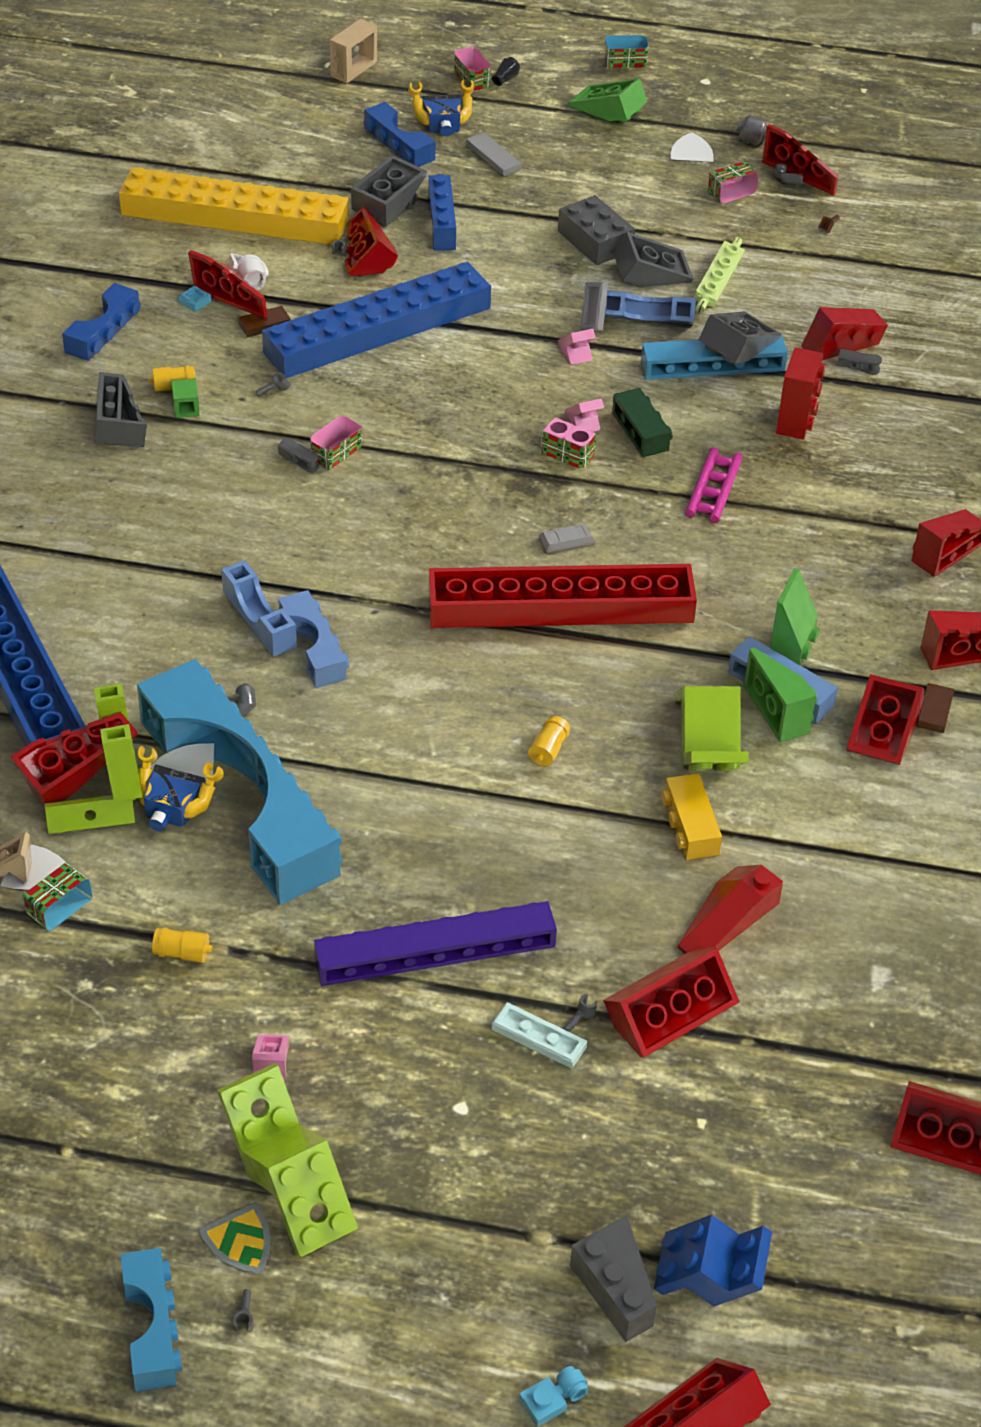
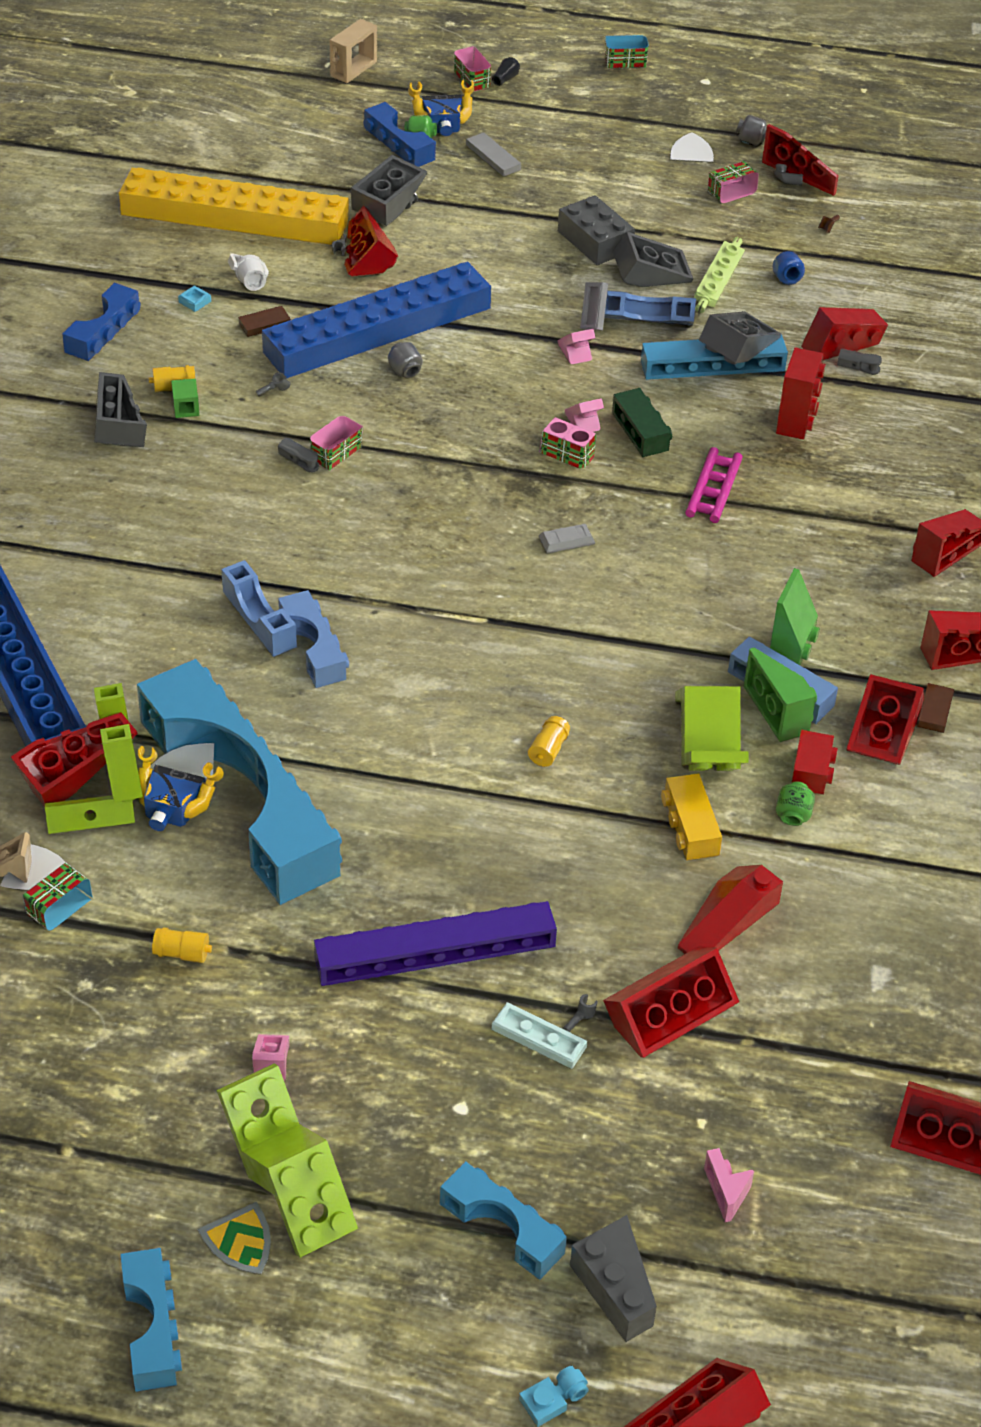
red wedge [188,250,268,319] -> none
dark grey hand [233,1289,254,1332] -> none
dark grey arm [236,683,256,717] -> none
blue arch [428,174,456,251] -> none
red brick [428,564,697,628] -> none
bright green slope [568,78,648,123] -> none
blue bracket [654,1214,772,1307] -> none
none -> flat silver head [387,342,423,378]
none -> bright green head [404,115,437,138]
none -> dark azure arch [440,1162,567,1280]
none -> bright pink slope [704,1148,754,1222]
none -> blue head [772,251,805,285]
none -> bright green head [776,782,815,826]
none -> red brick [792,730,838,795]

